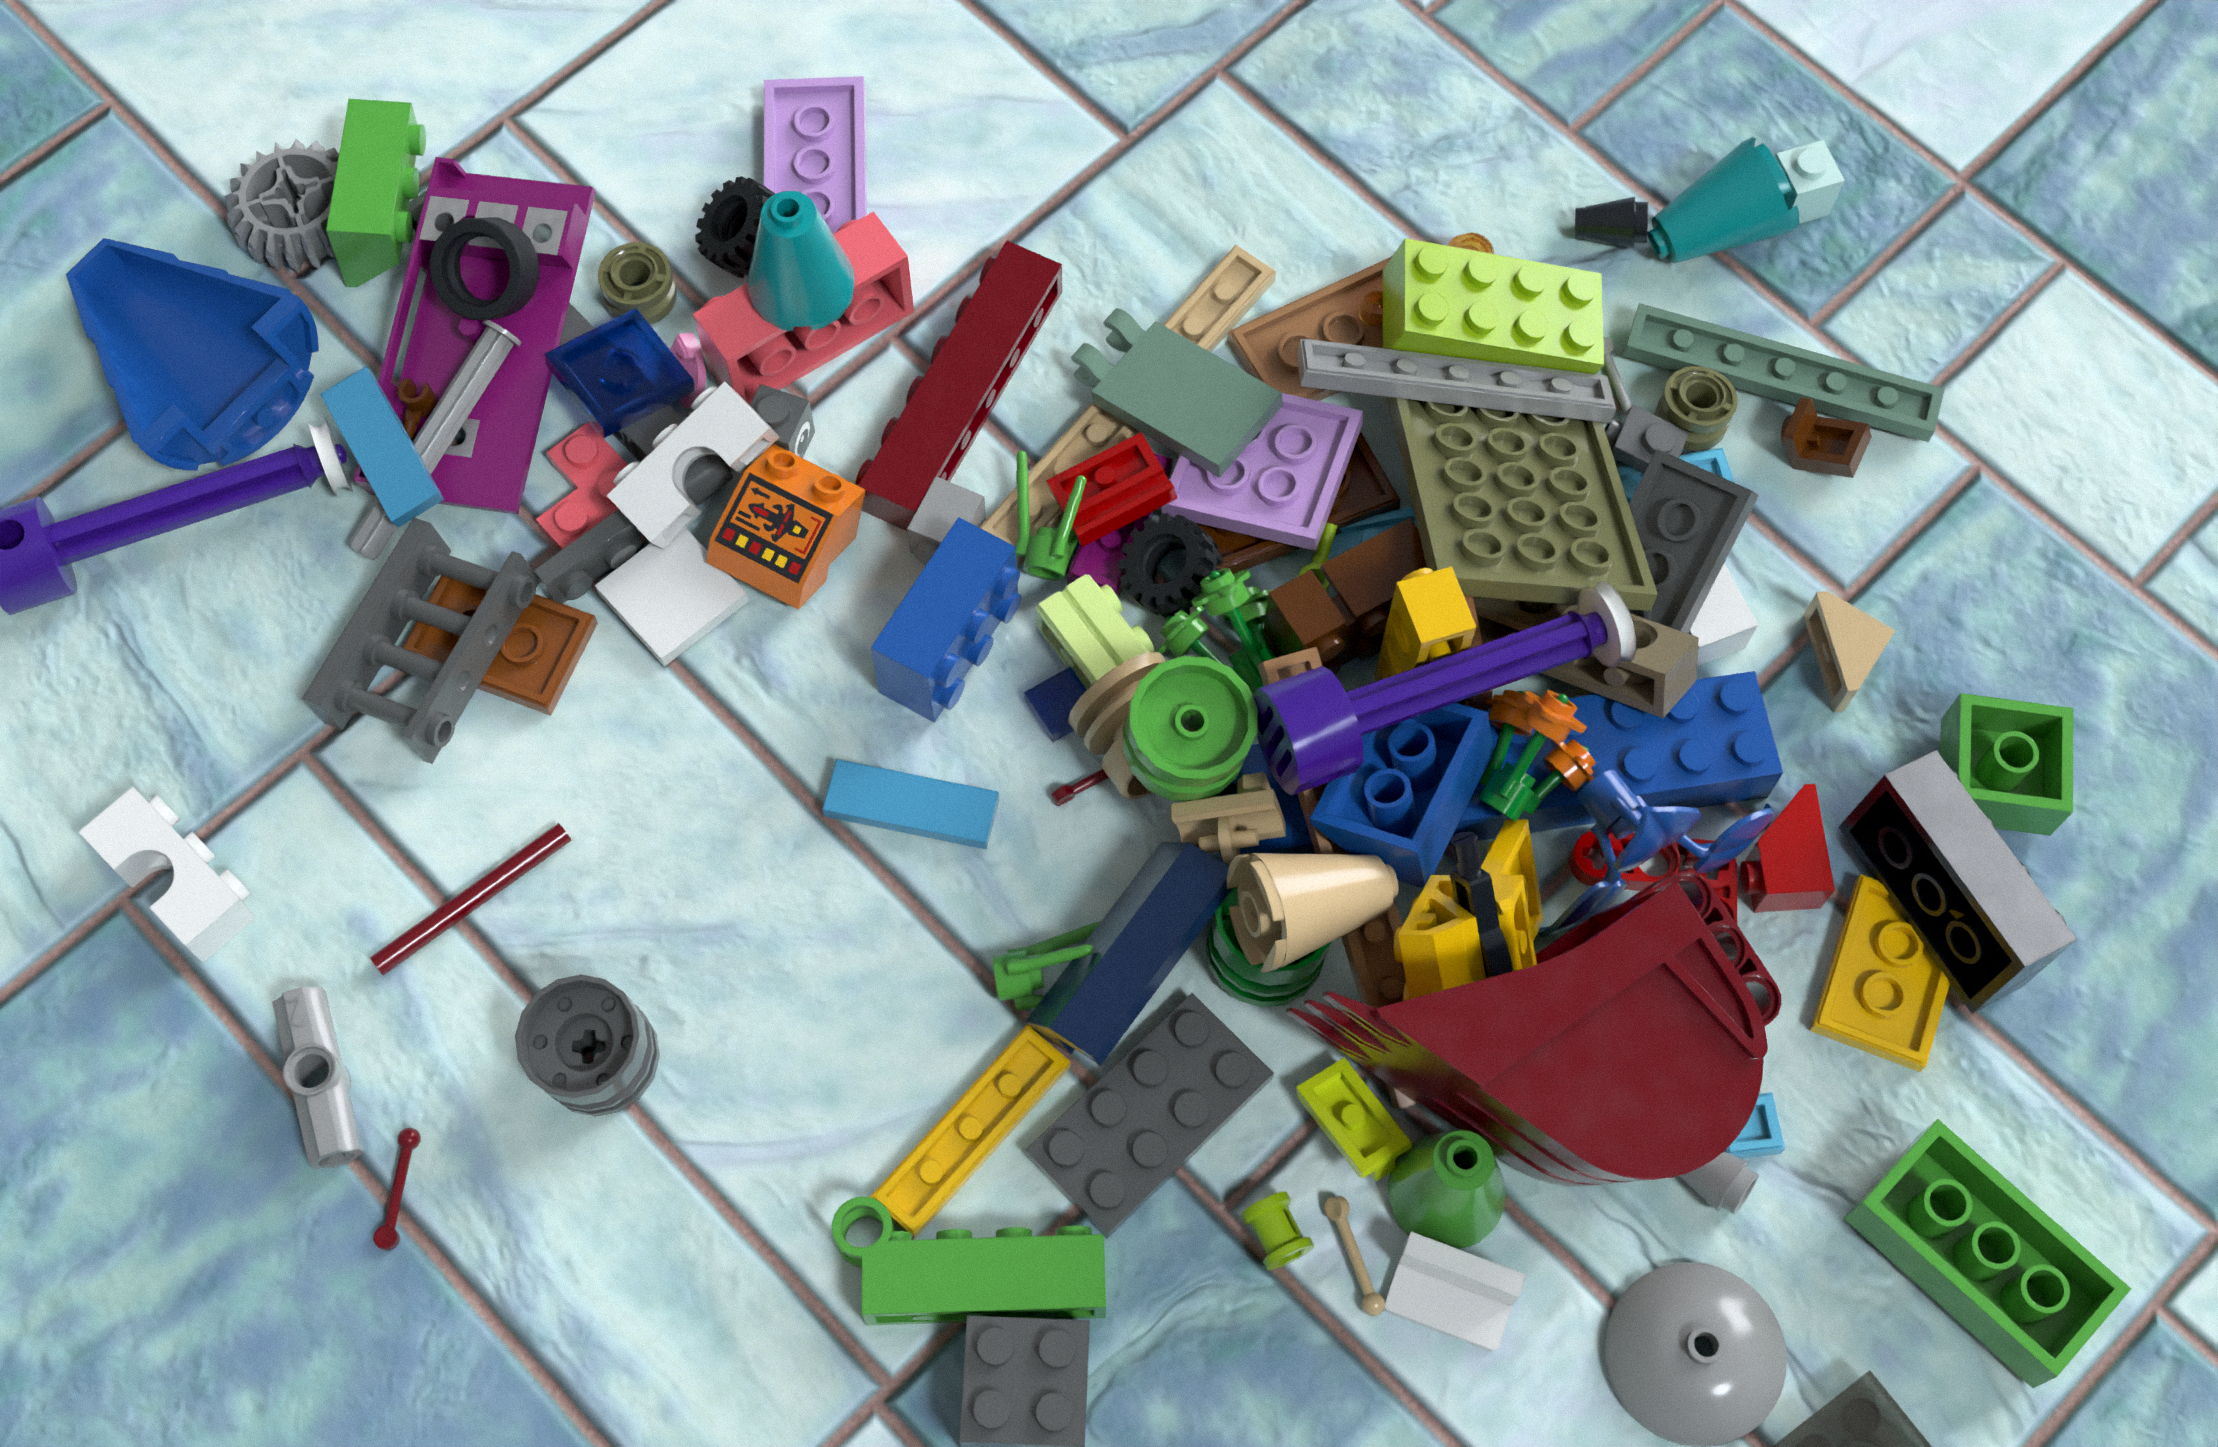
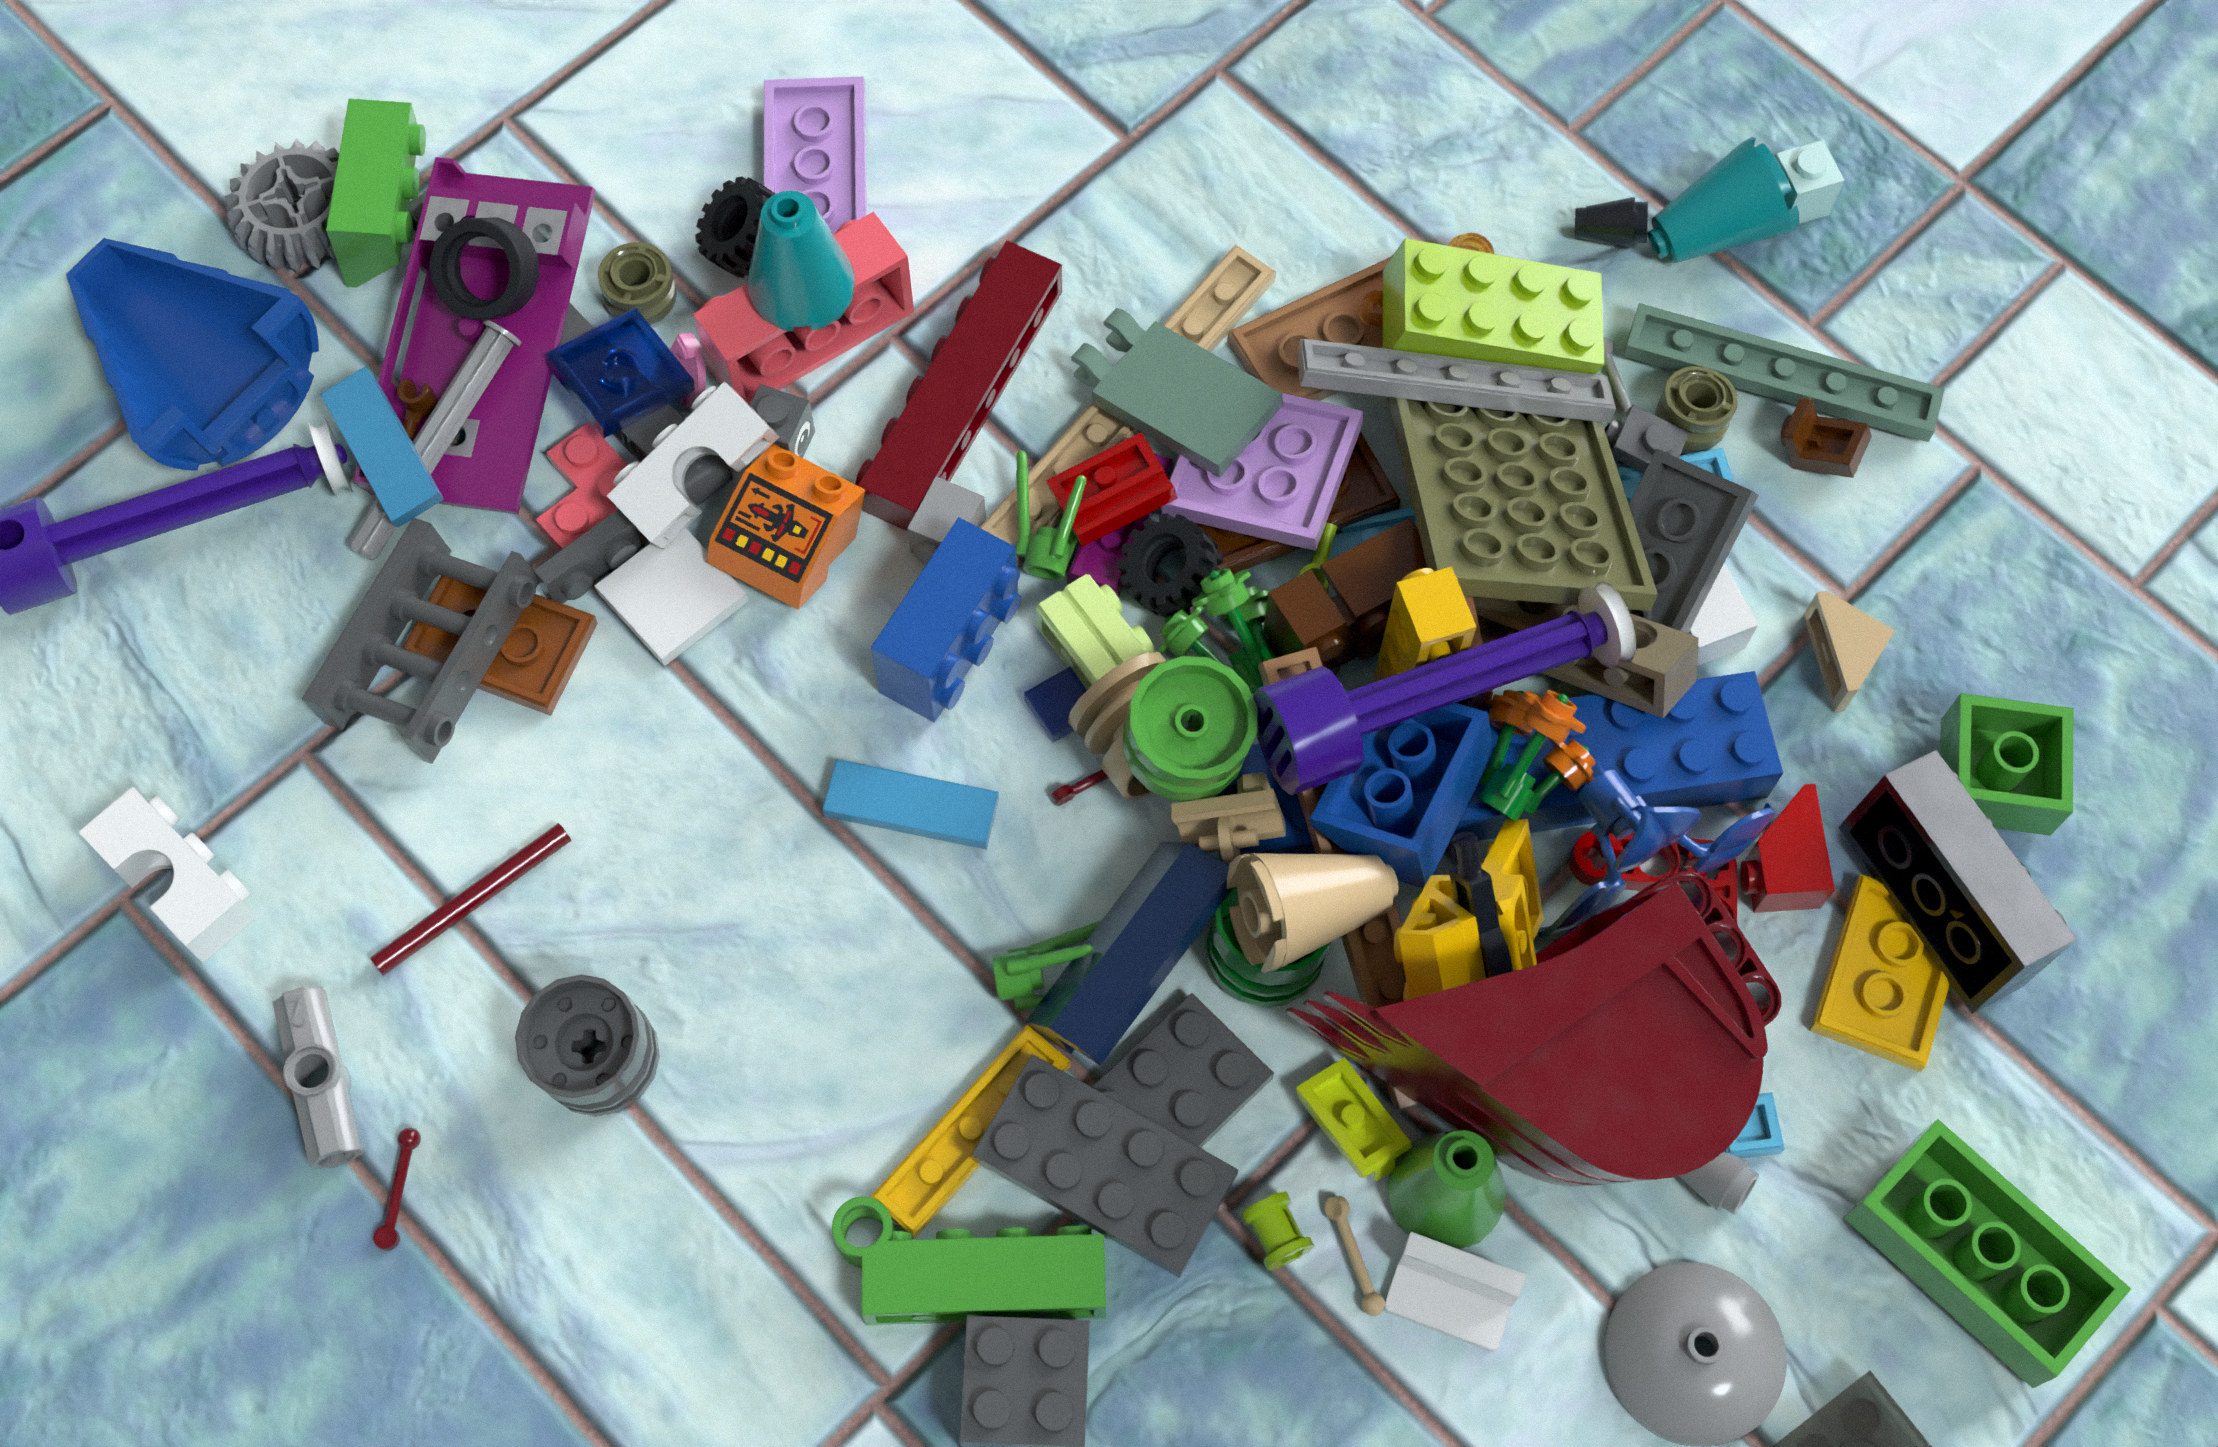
none -> dark grey plate [972,1054,1239,1278]

